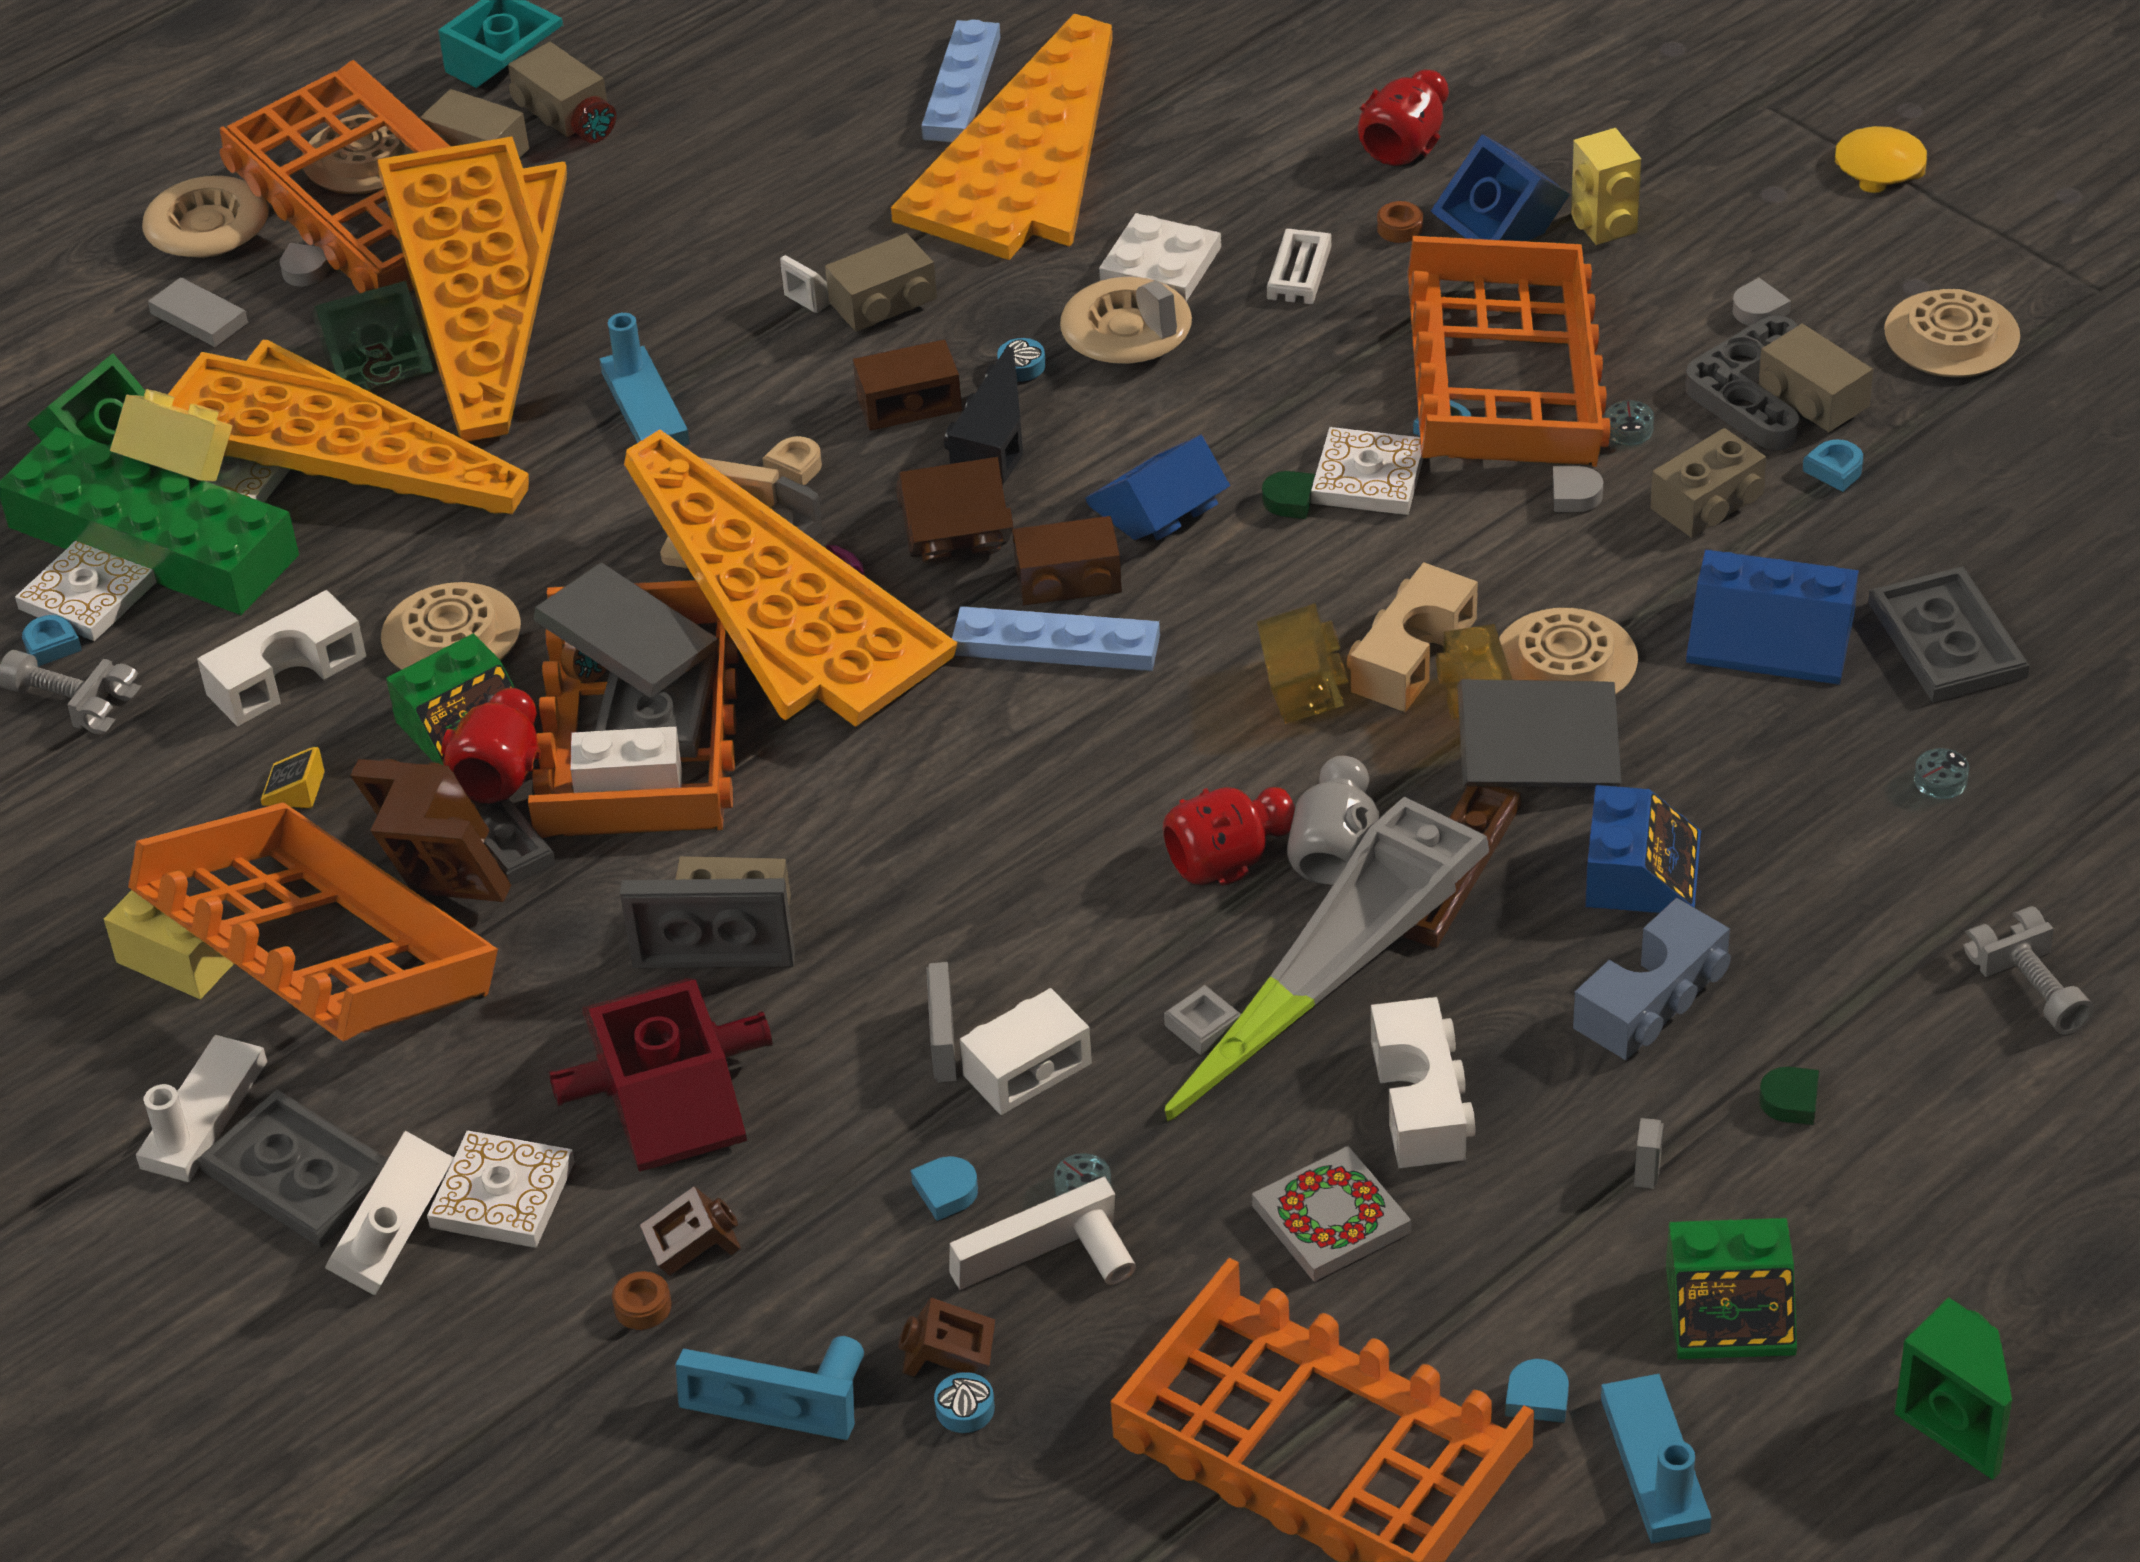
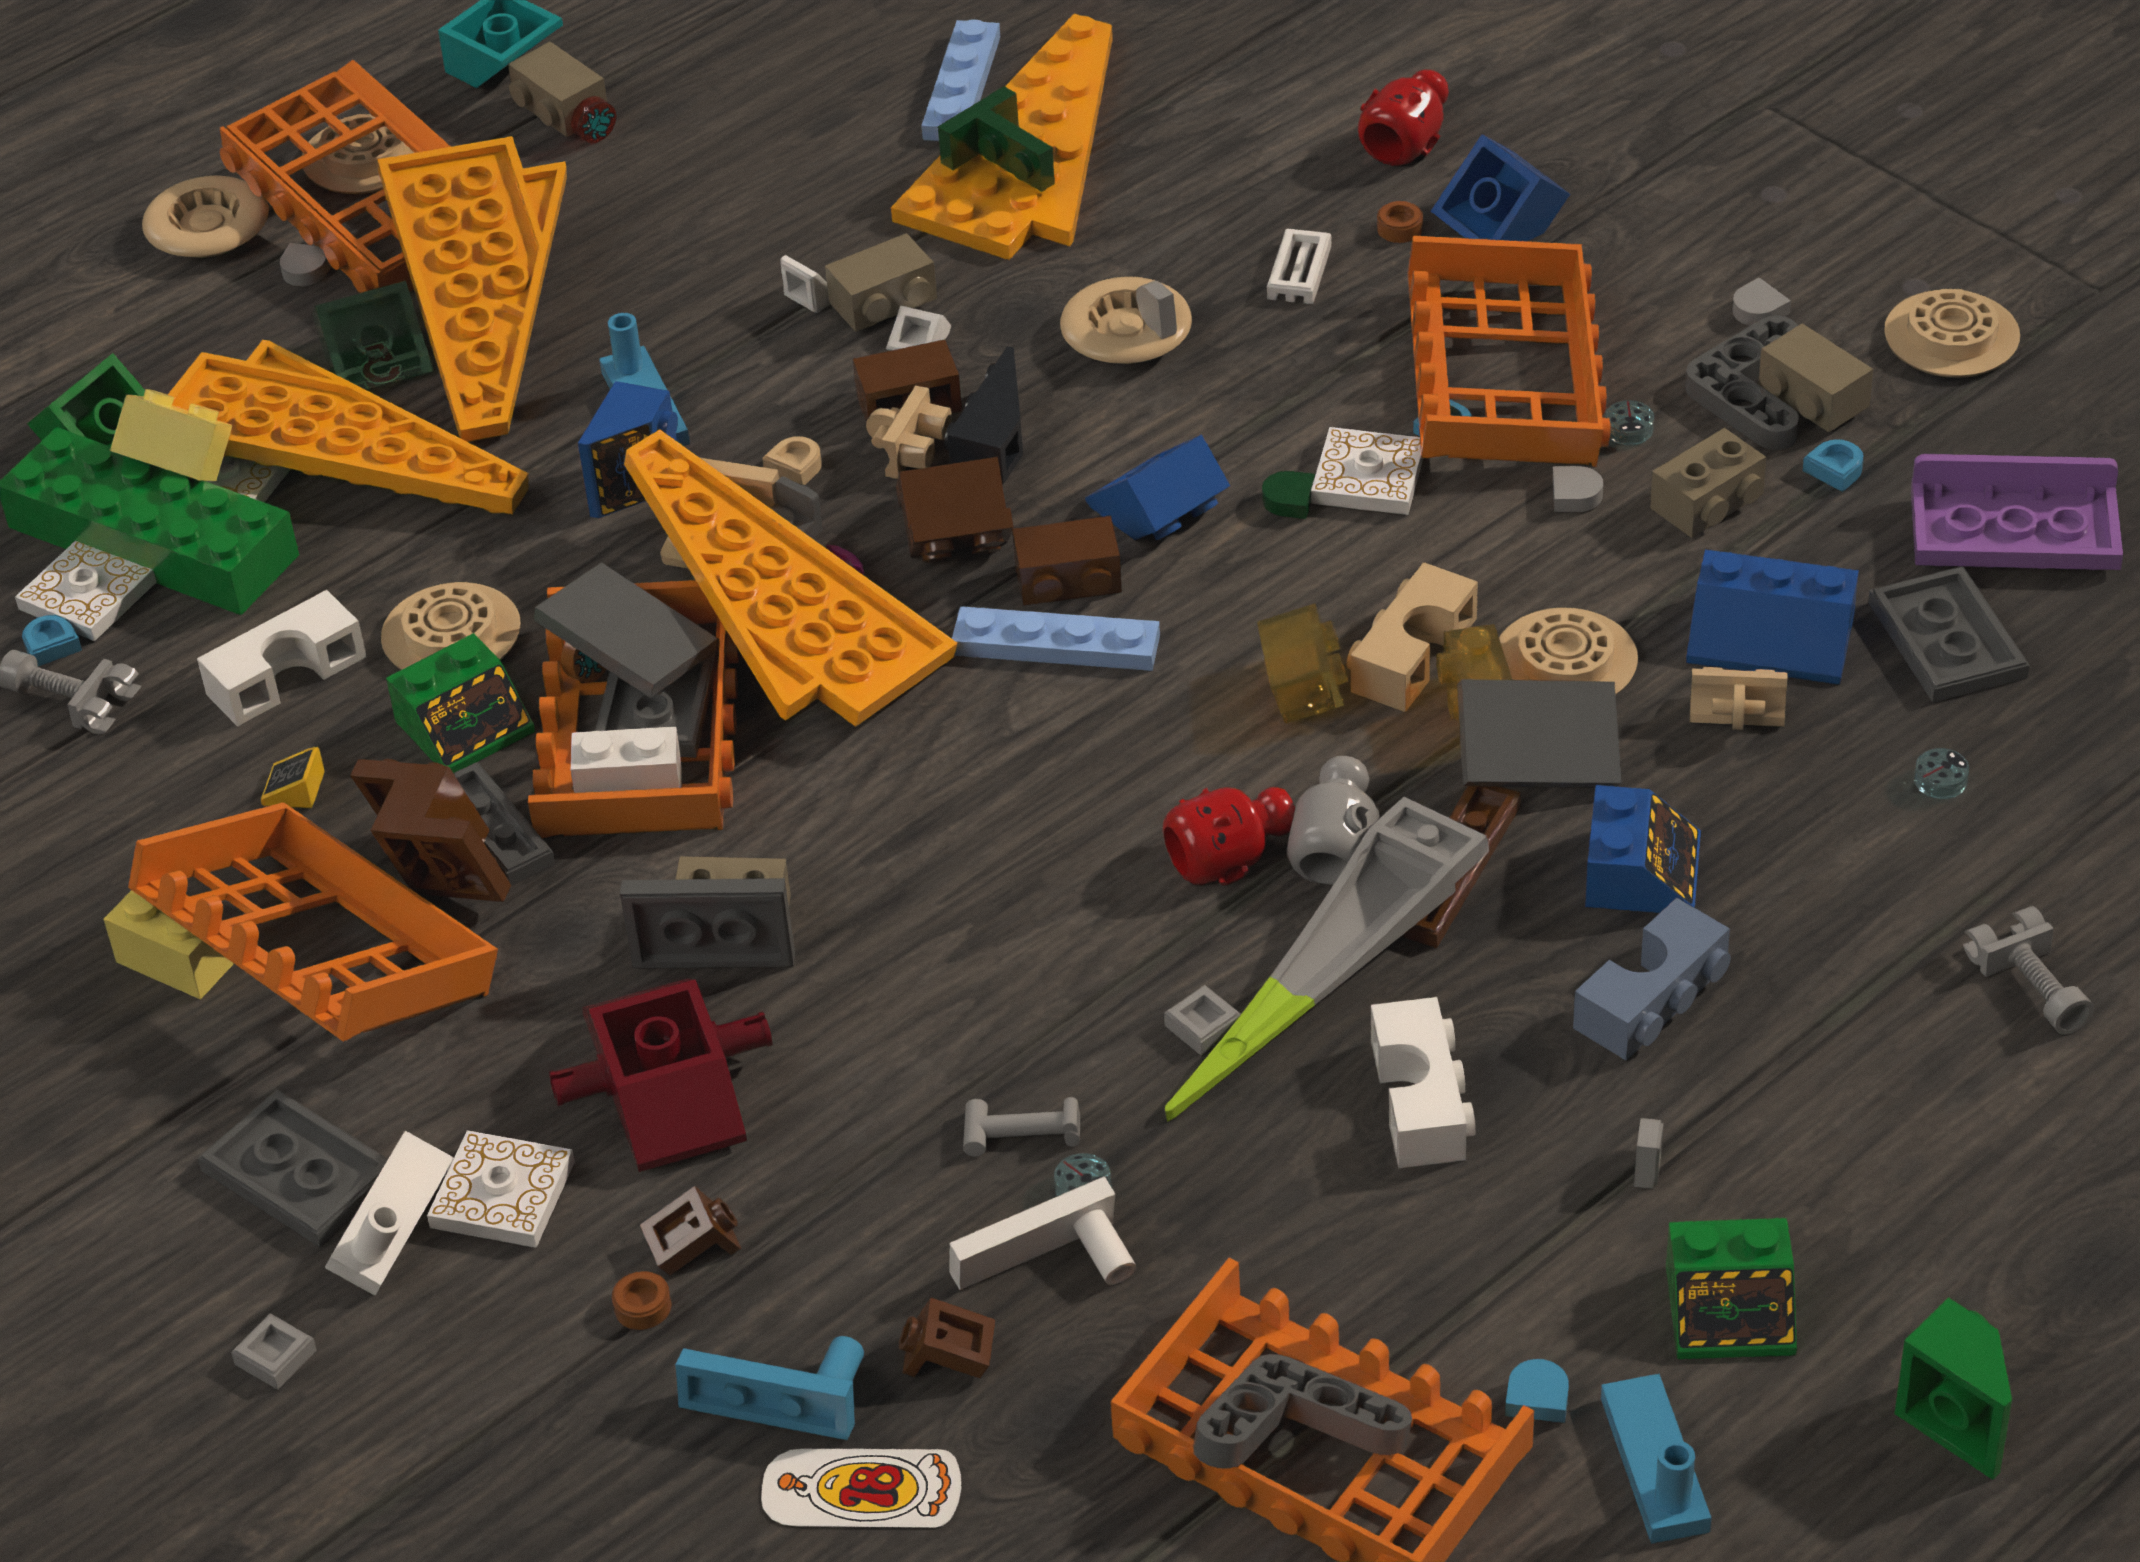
white piece [136,1035,267,1182] -> none
light grey tile [148,277,248,347] -> none
dark tan brick [419,89,529,158] -> none
red piece [441,688,541,804] -> none
dark azure tile [910,1156,978,1221] -> none
light grey tile [926,962,957,1082] -> none
tile [934,1372,995,1433] -> none
white brick [960,988,1092,1115] -> none
tile [997,338,1045,382] -> none
white plate [1099,213,1221,301] -> none
light grey tile [1252,1146,1411,1282] -> none
light yellow brick [1571,128,1641,245] -> none
dark green tile [1759,1067,1819,1125] -> none
yellow dish [1835,126,1927,193] -> none
none -> light grey tile [231,1313,317,1390]
none -> blue slope [578,381,678,518]
none -> sticker [761,1449,961,1528]
none -> tan hips [866,386,952,479]
none -> white slope [886,306,951,351]
none -> dark green bracket [938,86,1055,192]
none -> light grey piece [963,1097,1080,1156]
none -> dark grey beam [1193,1354,1412,1468]
none -> tan hips [1690,667,1787,730]
none -> medium lavender bracket [1911,454,2123,570]

